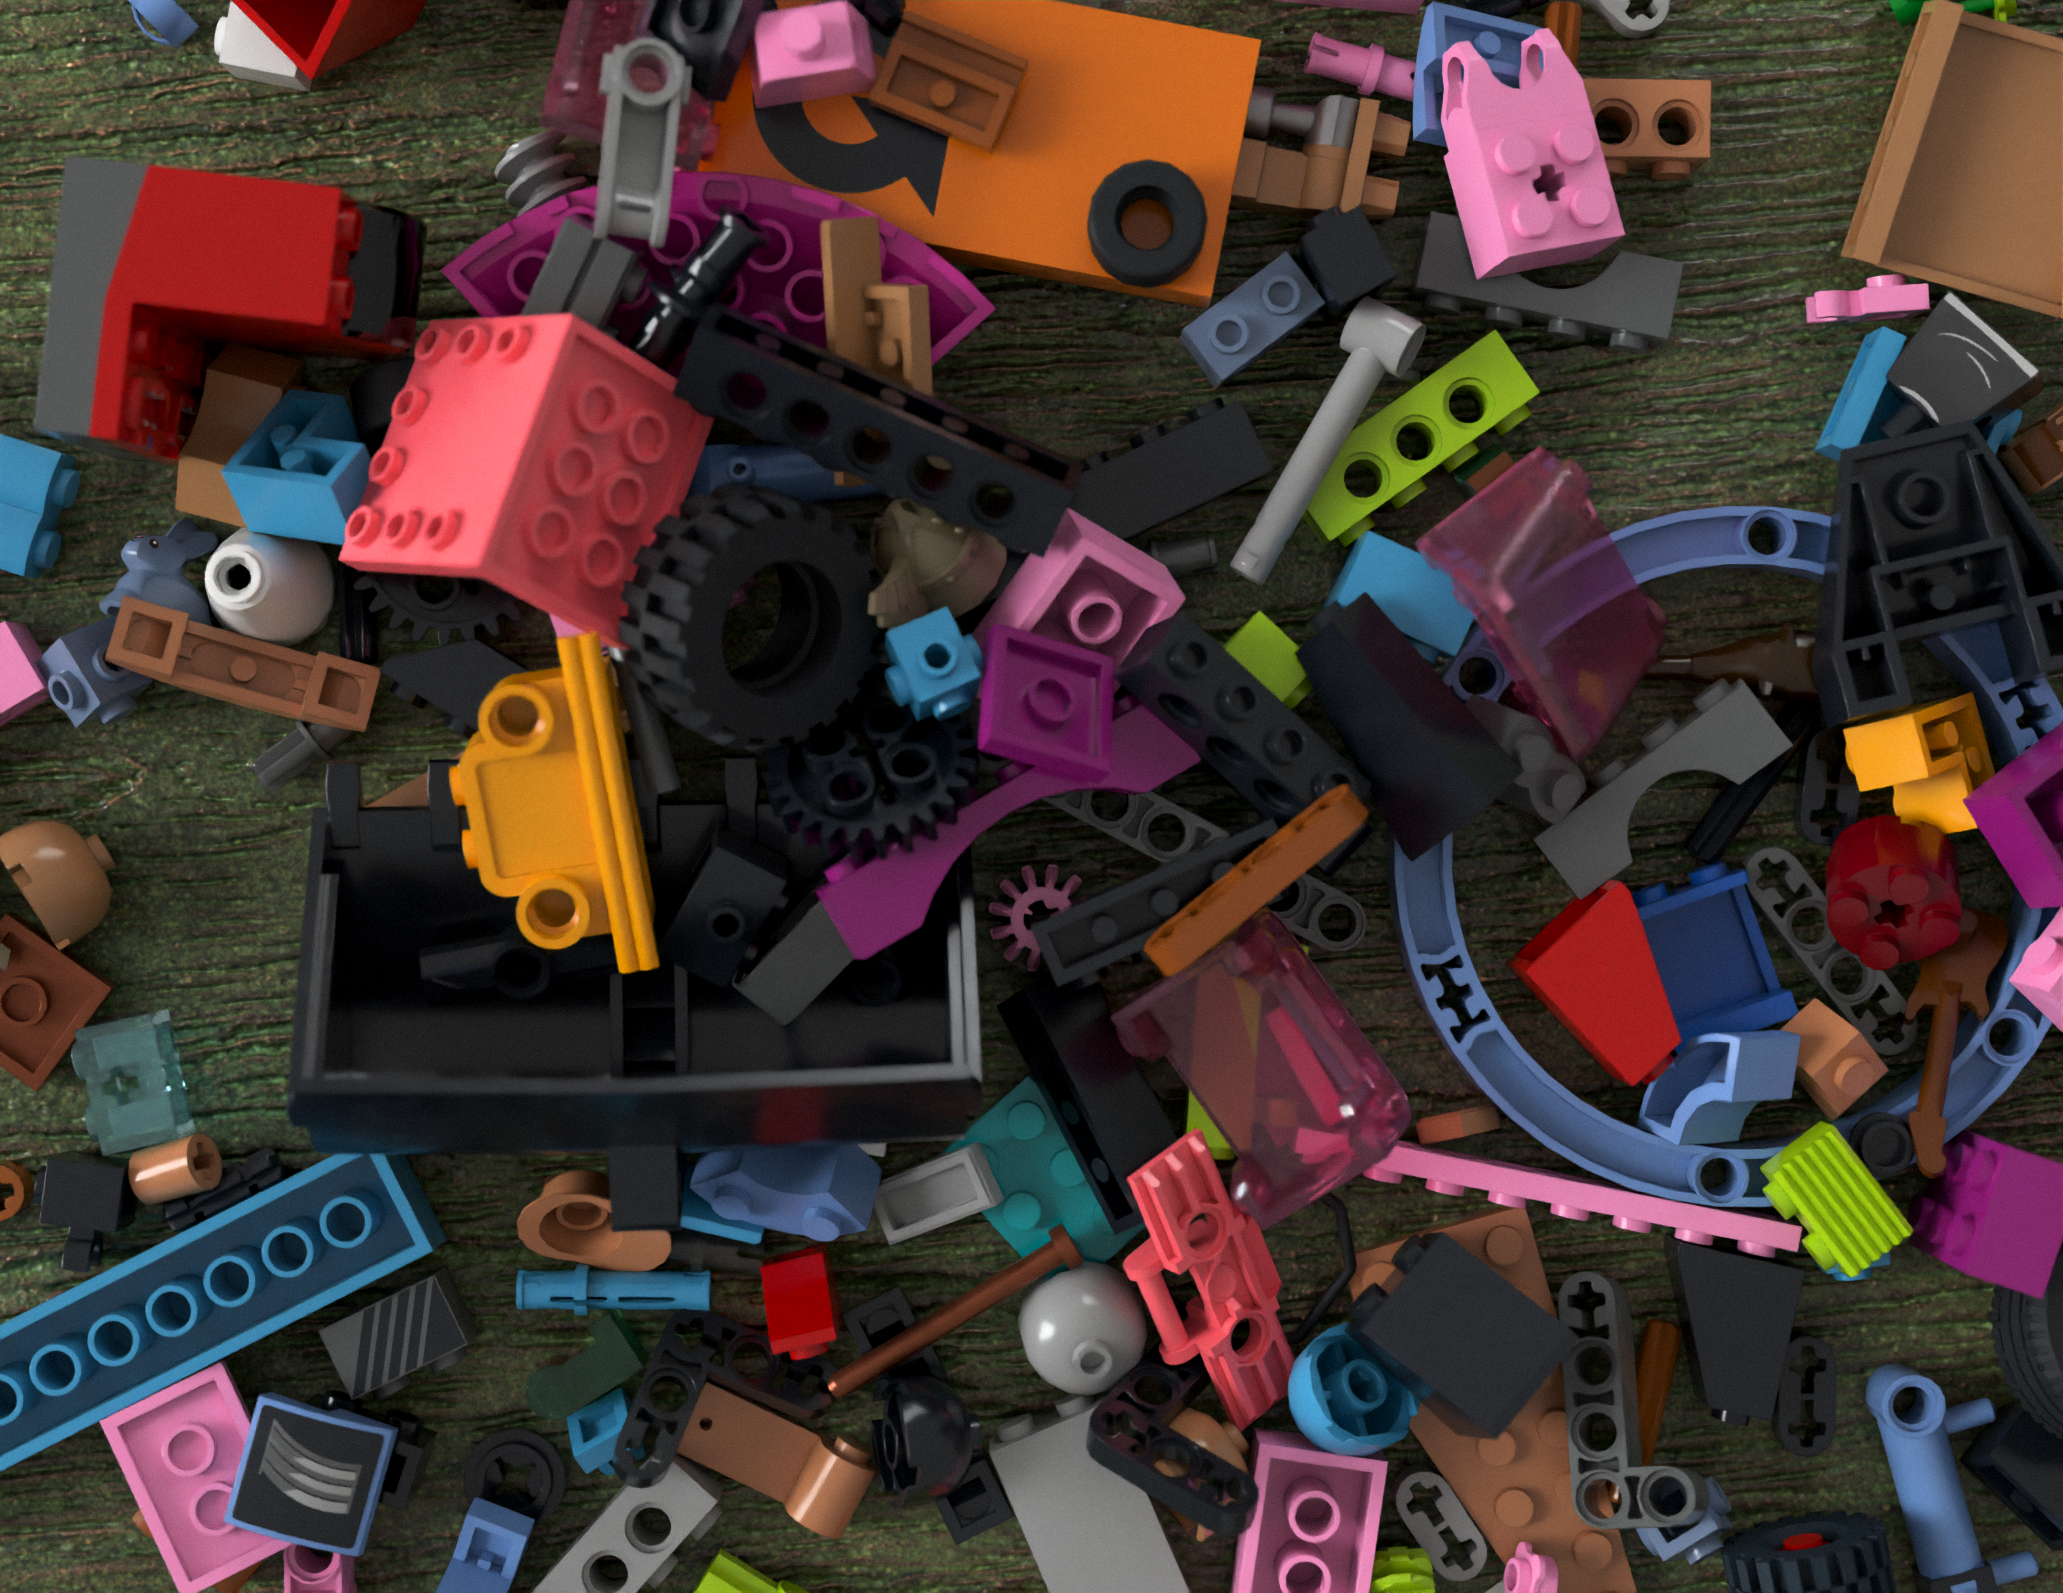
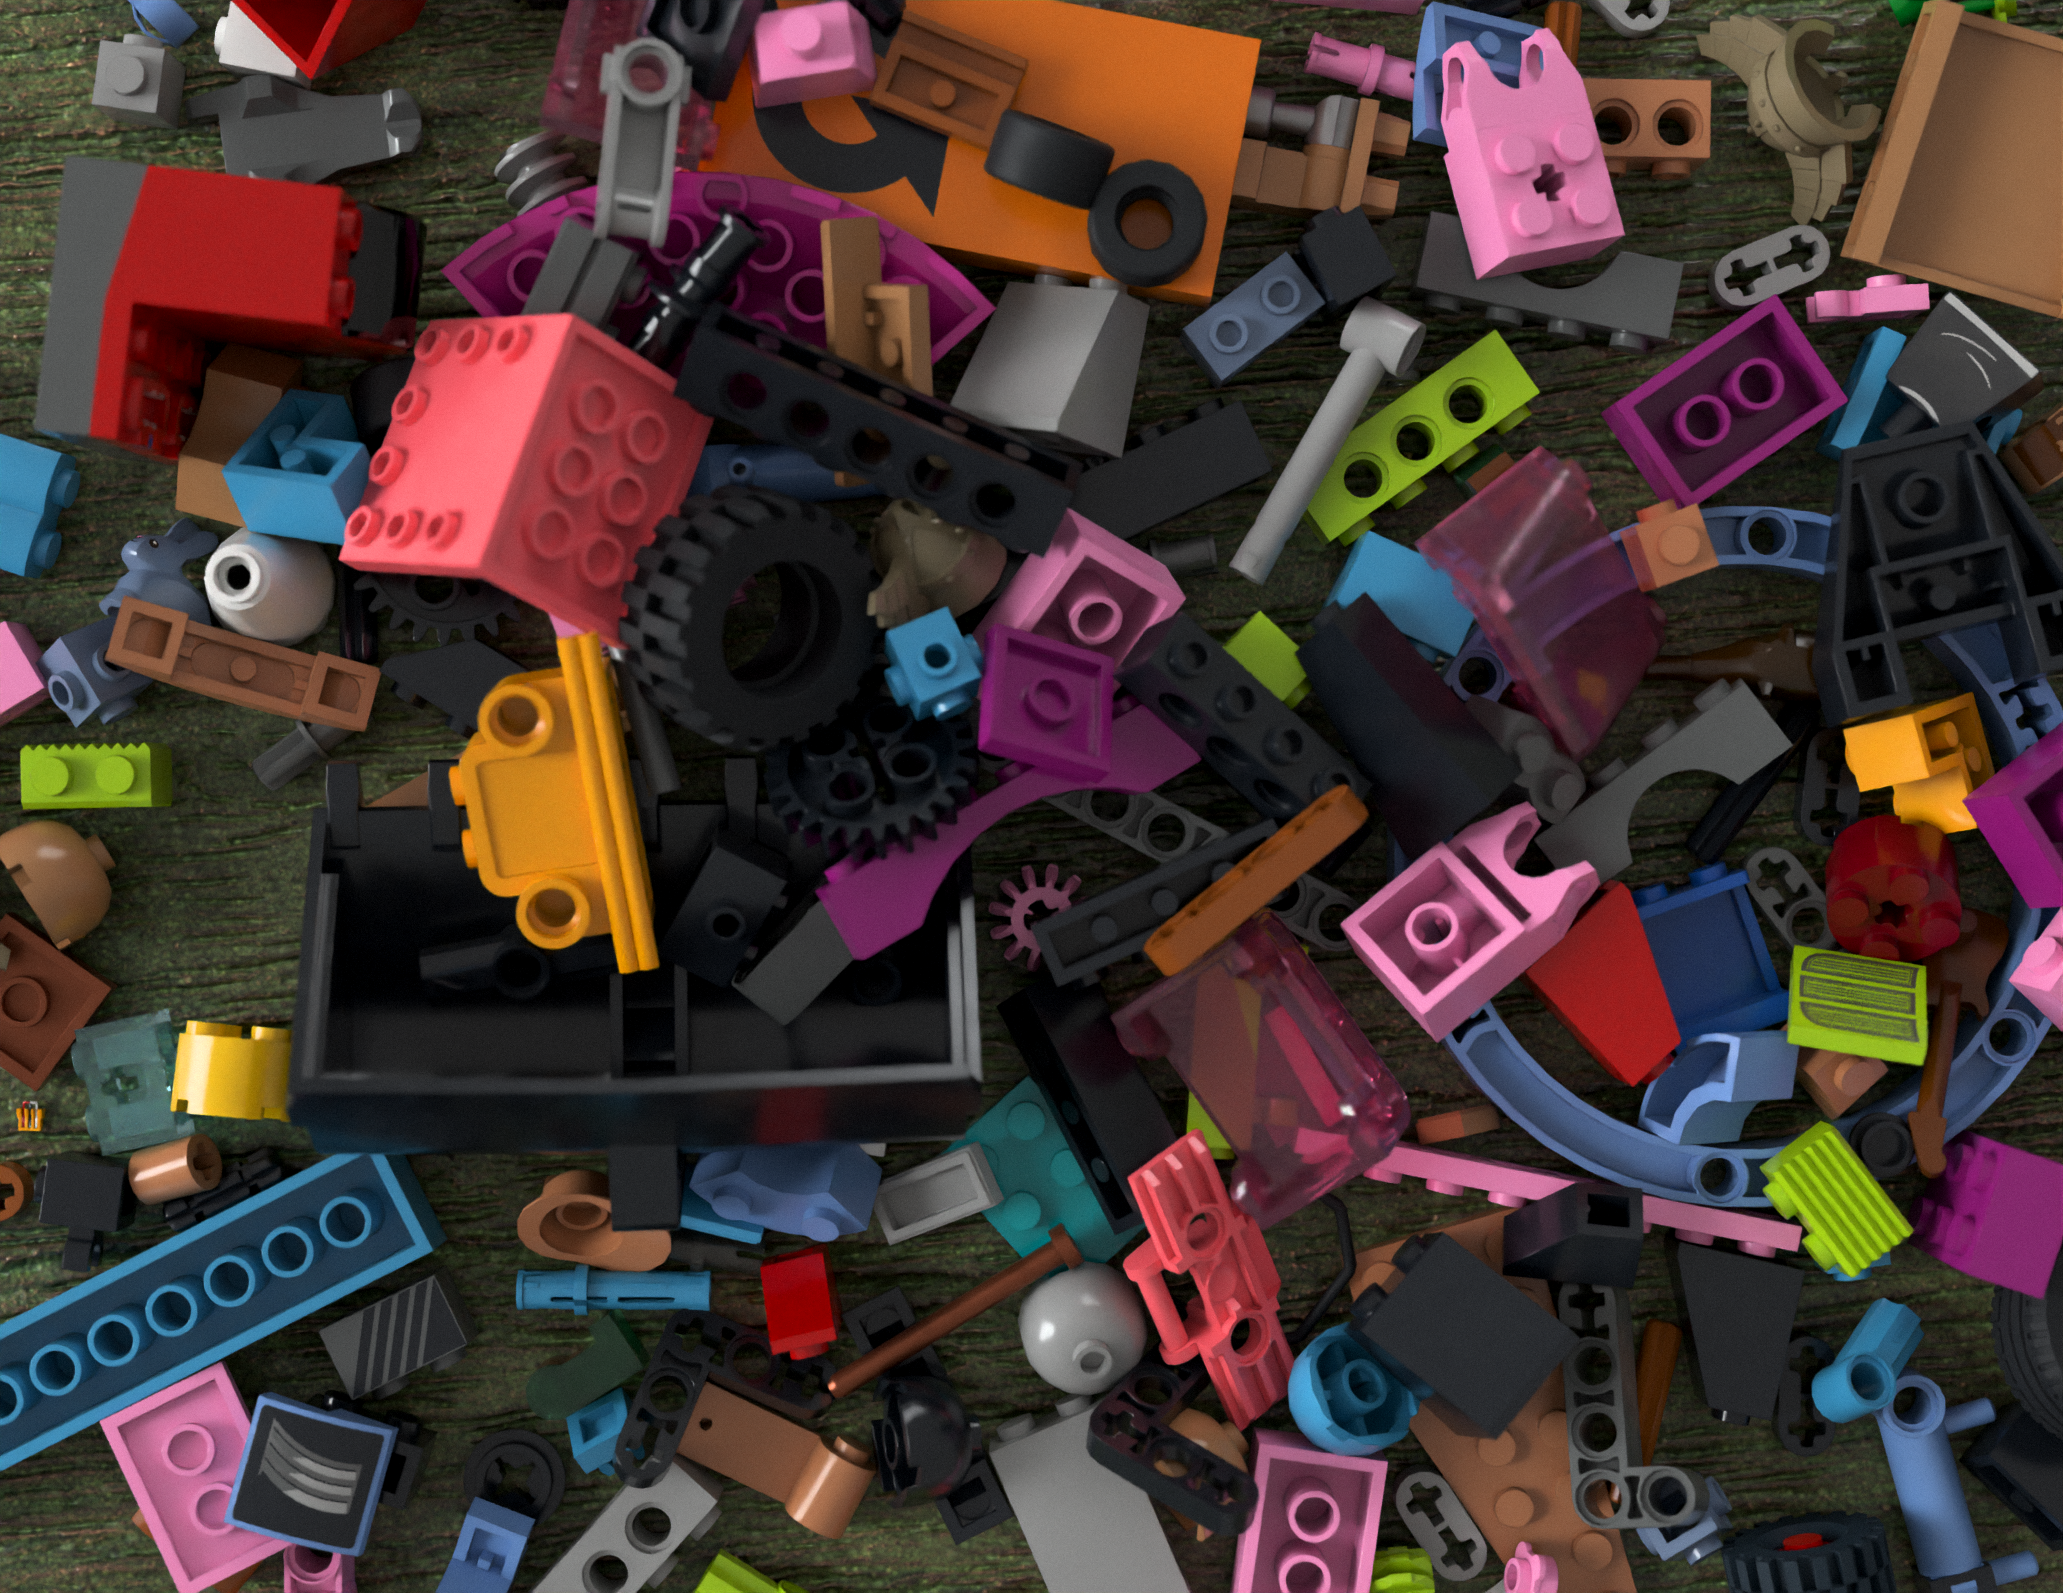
none -> light orange piece [16,1101,46,1131]
none -> lime brick [20,742,173,809]
none -> light grey brick [92,34,186,130]
none -> yellow brick [170,1021,293,1122]
none -> dark grey animal [185,74,424,186]
none -> light grey slope [950,274,1150,458]
none -> black tyre [984,109,1115,210]
none -> bright pink brick [1340,801,1600,1043]
none -> black slope [1502,1182,1644,1288]
none -> magenta brick [1600,293,1849,510]
none -> nougat brick [1619,498,1719,593]
none -> dark tan helmet [1696,14,1881,226]
none -> light grey beam [1707,225,1831,311]
none -> lime tile [1787,945,1927,1065]
none -> dark azure piece [1812,1298,1925,1423]

